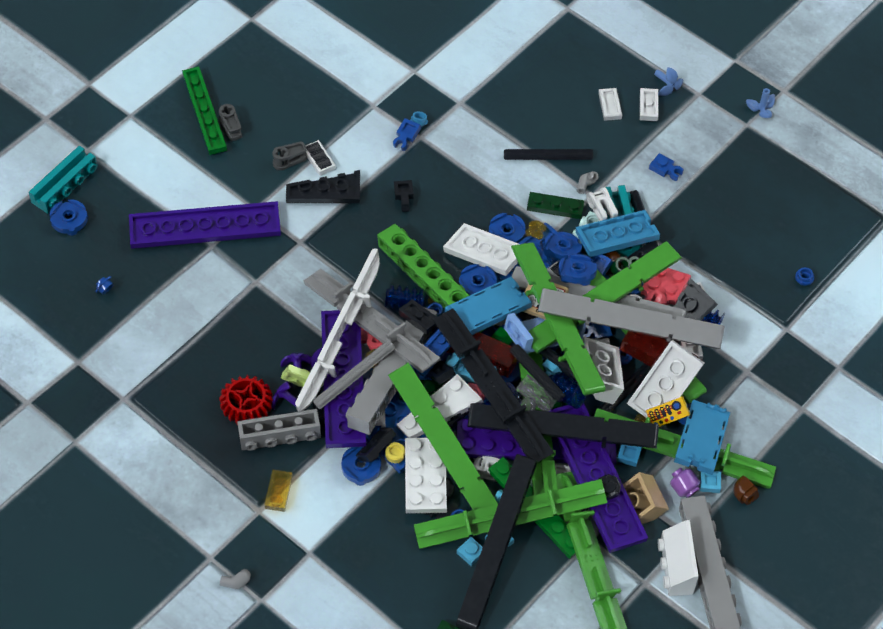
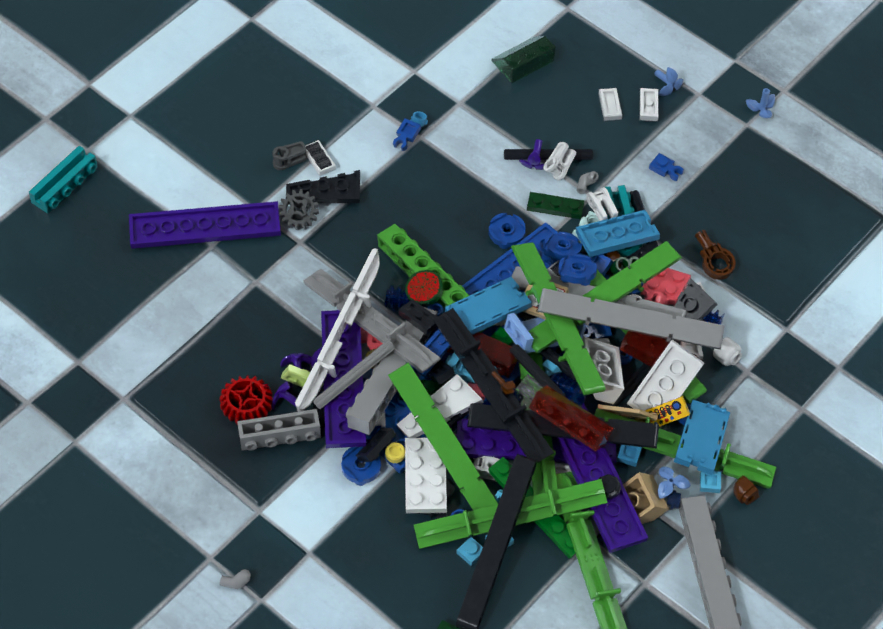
blue plate [50,200,88,236] -> none
blue plate [95,276,114,295] -> none
green plate [182,66,227,155] -> none
dark grey piece [219,104,242,141] -> none
clear yellow plate [265,470,293,512] -> none
black plate [394,180,414,212] -> none
white plate [443,223,518,276] -> none
blue plate [459,264,497,296] -> none
clear yellow plate [525,220,546,240] -> none
white slope [658,520,698,596] -> none
medium lavender head [670,468,700,498] -> none
blue plate [795,267,814,286] -> none
none -> dark grey gear [279,189,319,230]
none -> tile [405,270,444,307]
none -> clear green slope [491,36,556,83]
none -> reddish brown hand [491,371,515,394]
none -> dark purple plant [519,139,544,170]
none -> clear red brick [529,385,614,451]
none -> white piece [543,142,577,180]
none -> tan piece [598,404,658,421]
none -> medium blue plant [658,467,691,499]
none -> dark blue plate [667,490,681,510]
none -> reddish brown pin [695,230,736,280]
none -> white head [713,337,742,366]

